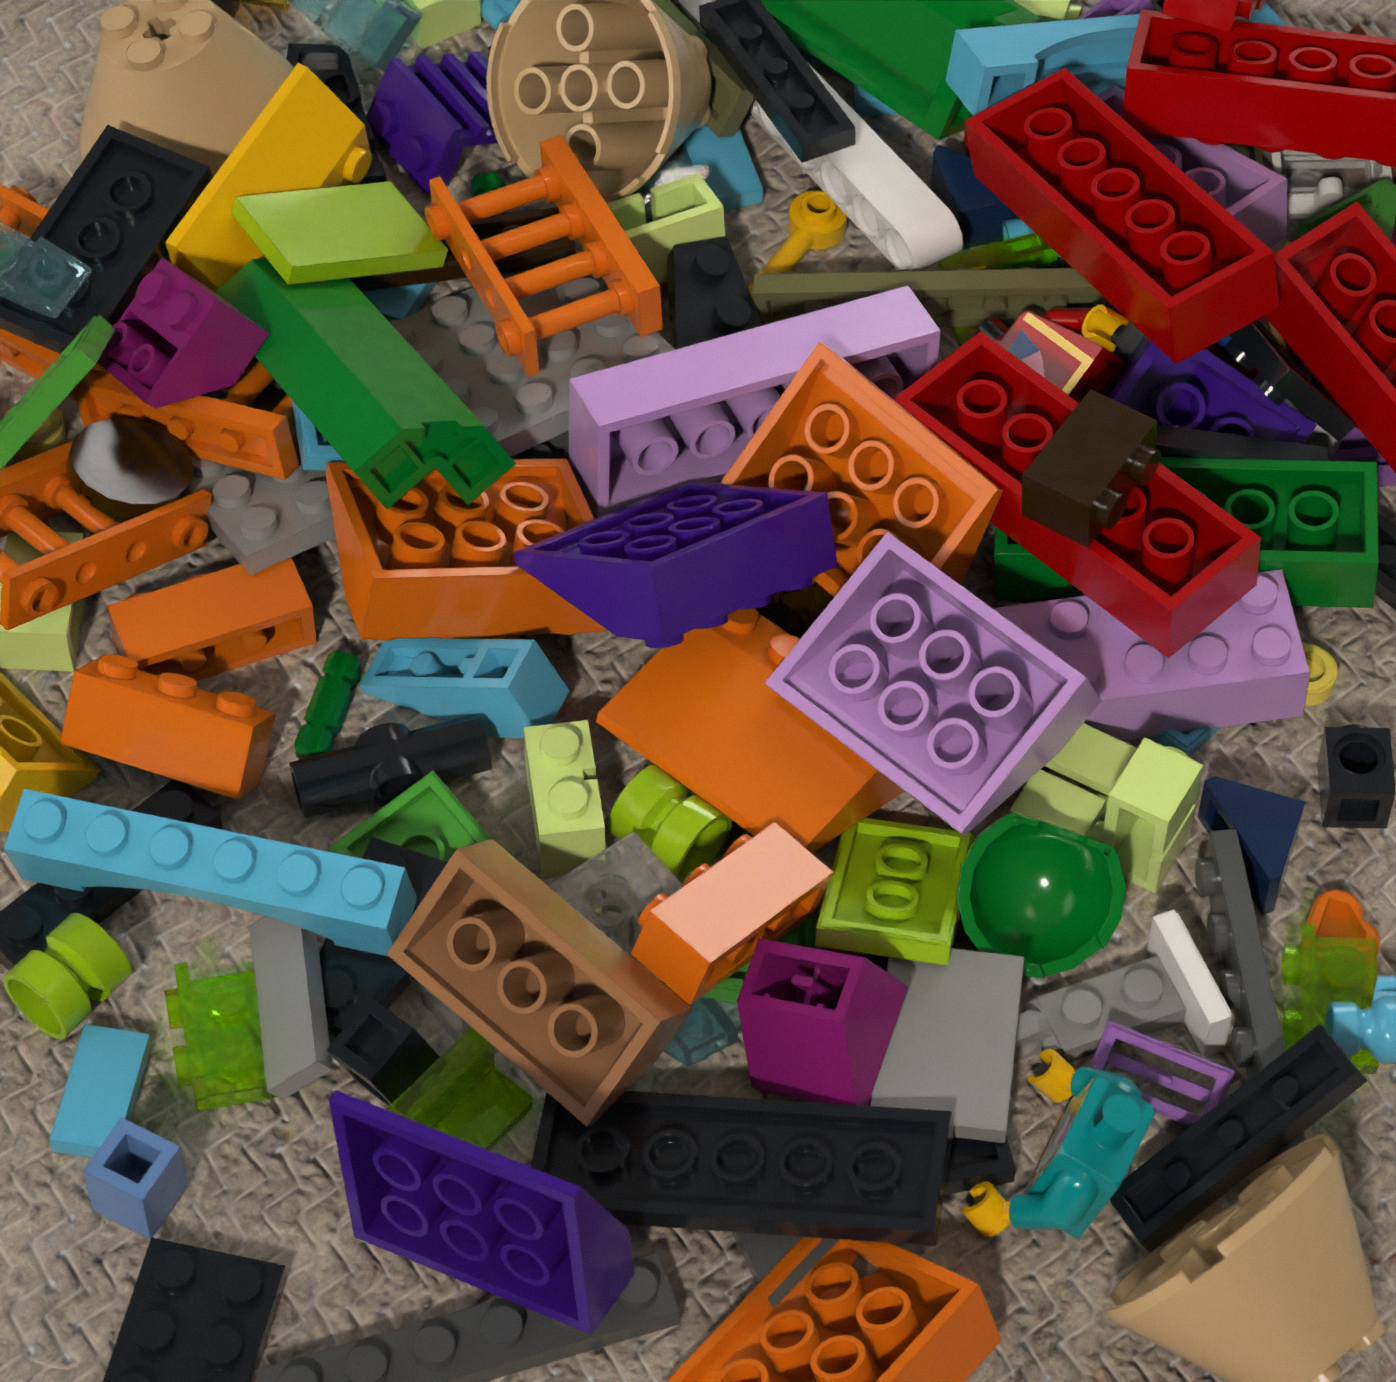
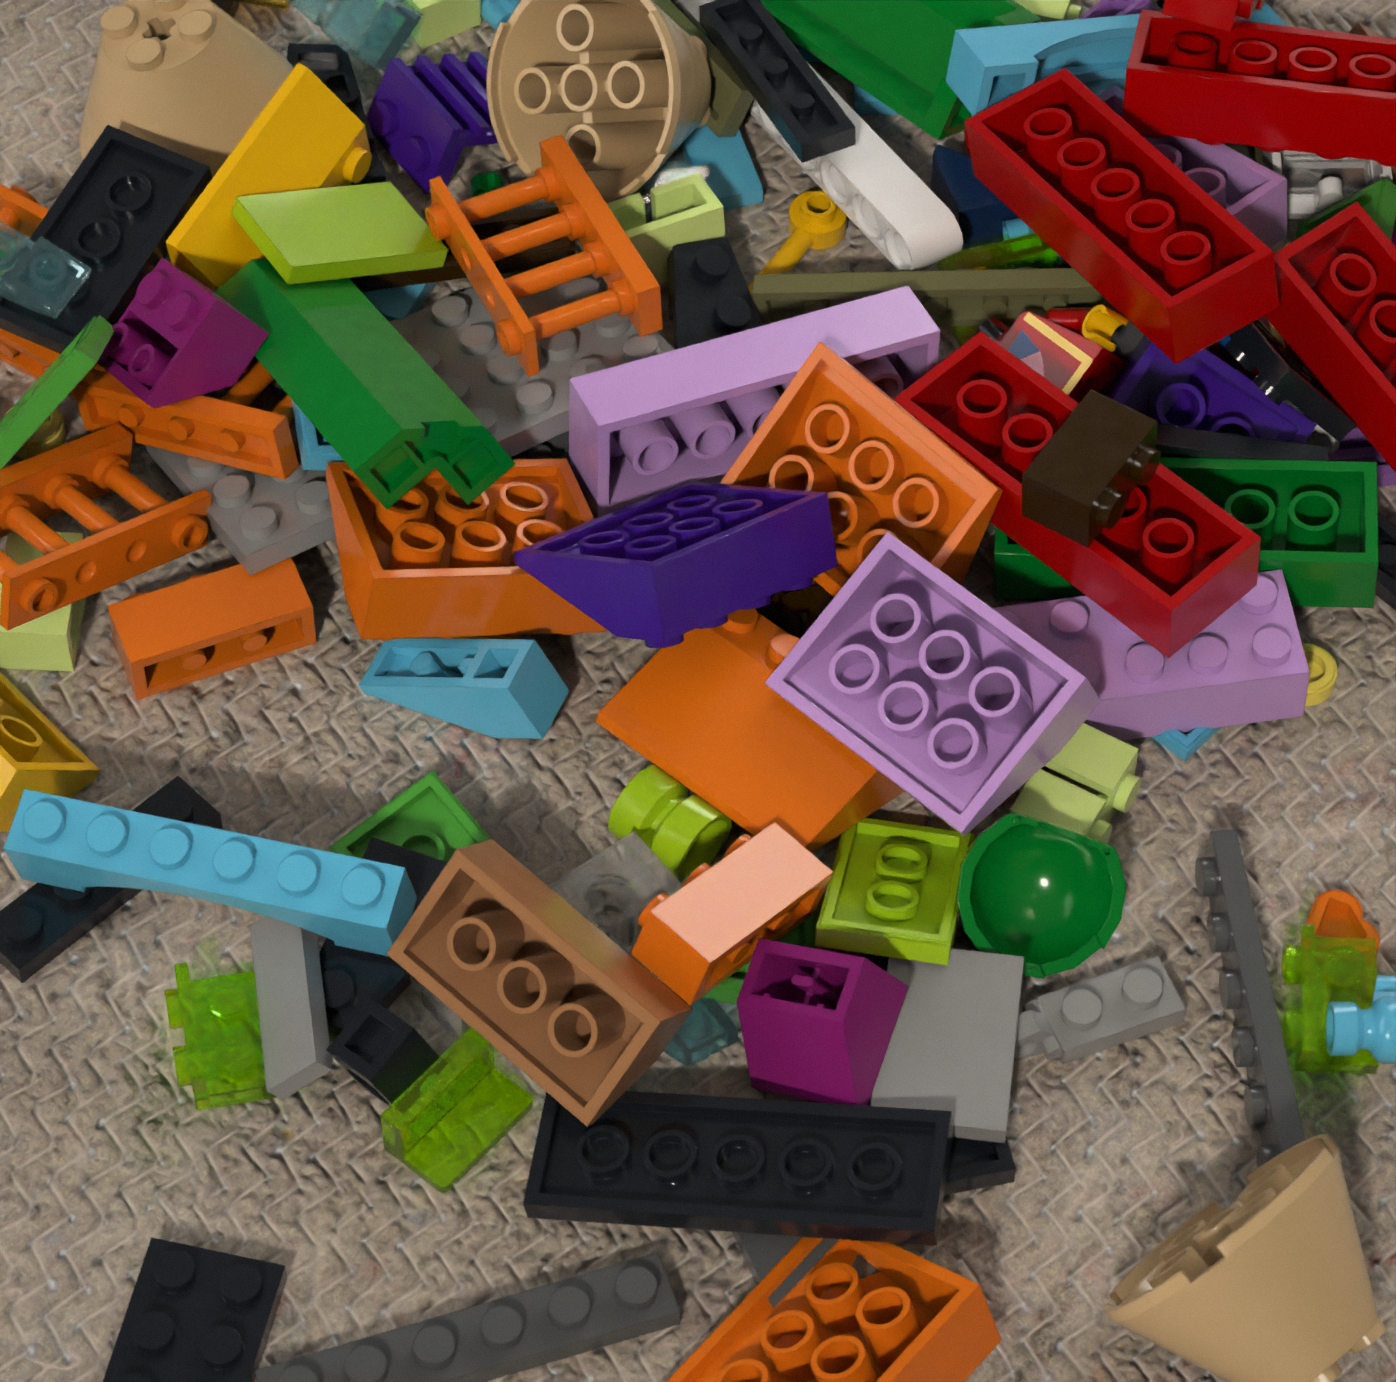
lime wheel [3,913,132,1040] -> none
medium azure tile [50,1024,152,1158] -> none
orange brick [60,654,276,800] -> none
dark brown tile [66,418,194,520] -> none
medium blue brick [84,1117,188,1240] -> none
black piece [289,714,492,818] -> none
green axle [294,650,361,760] -> none
dark purple slope [329,1090,634,1335] -> none
yellowish green piece [524,720,606,878] -> none
teal torso [961,1049,1155,1239] -> none
medium lavender tile [1090,1021,1237,1126] -> none
yellowish green piece [1101,737,1204,894] -> none
black plate [1109,1023,1367,1253] -> none
white tile [1147,910,1233,1058] -> none
dark blue slope [1197,776,1305,915] -> none
black brick [1317,724,1396,829] -> none

